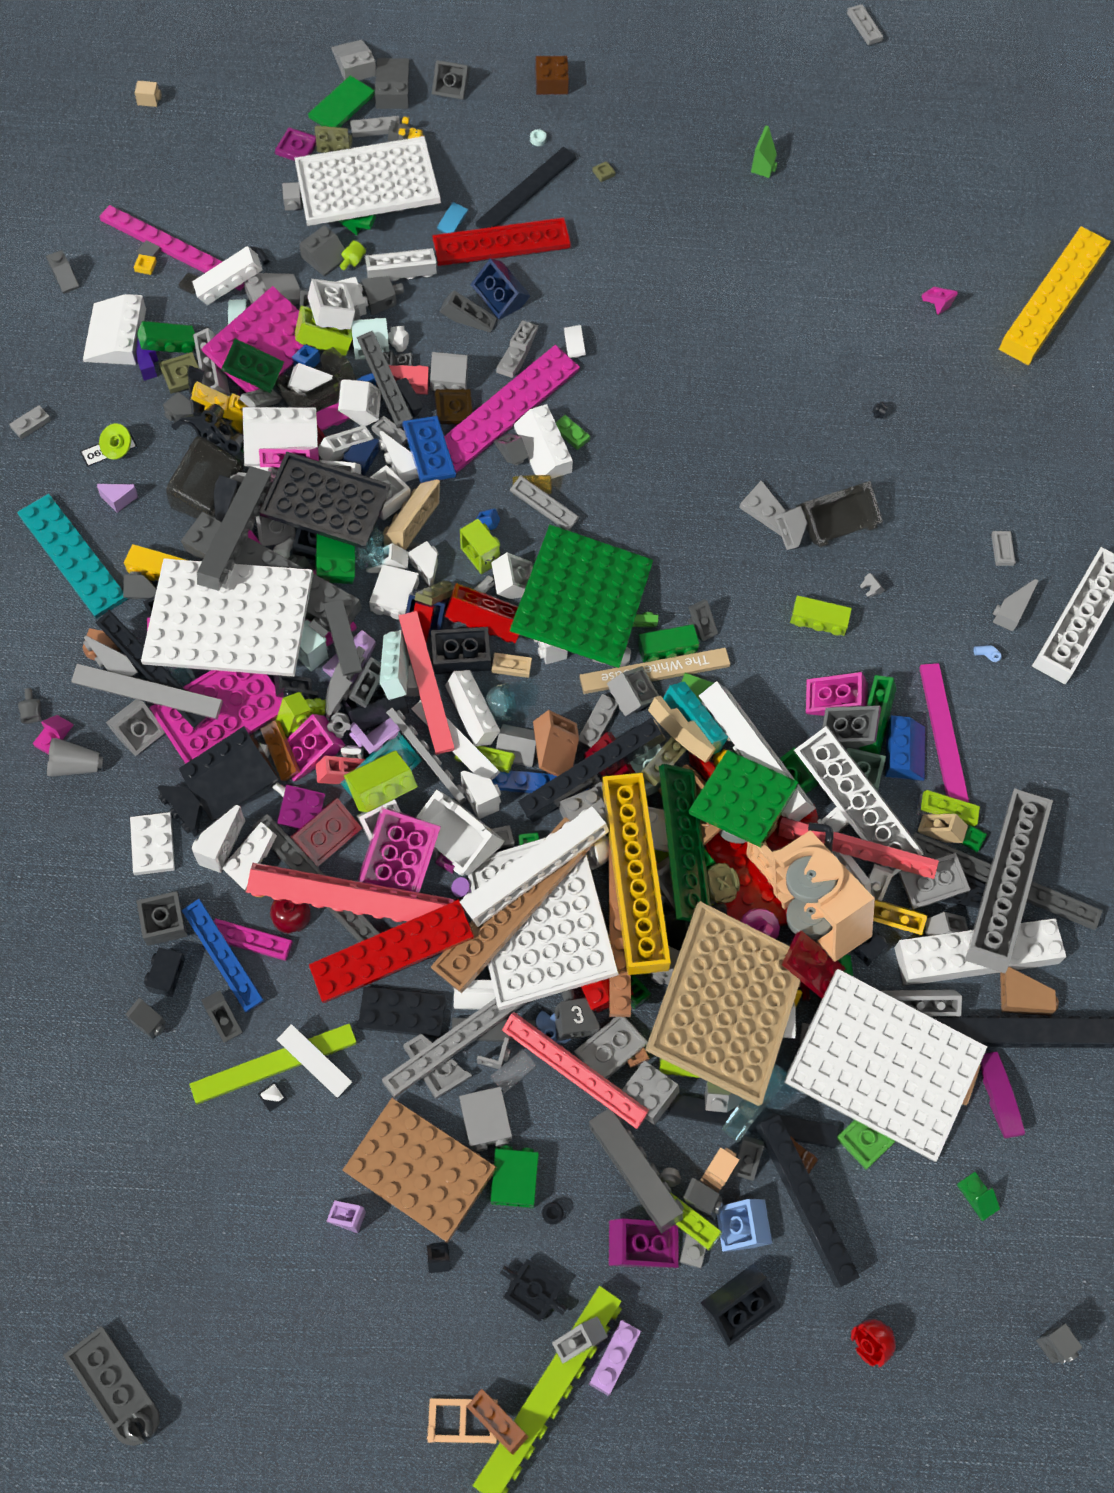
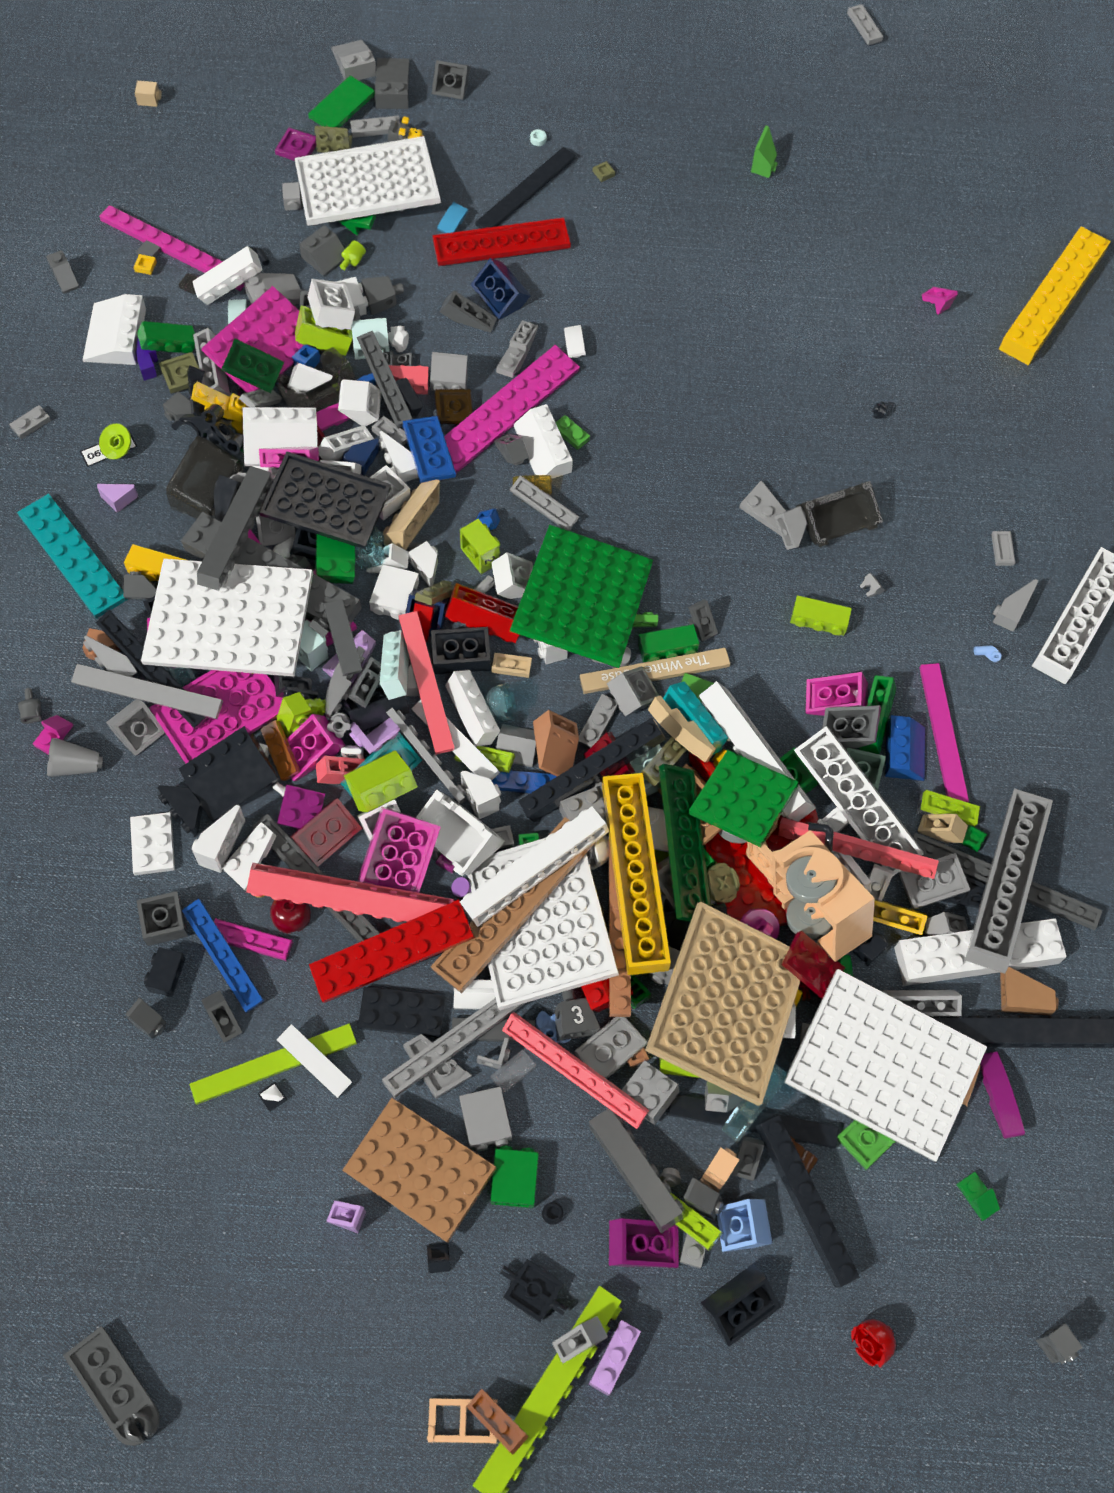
white slope [365,248,436,281] -> none
reddish brown brick [535,56,569,95] -> none

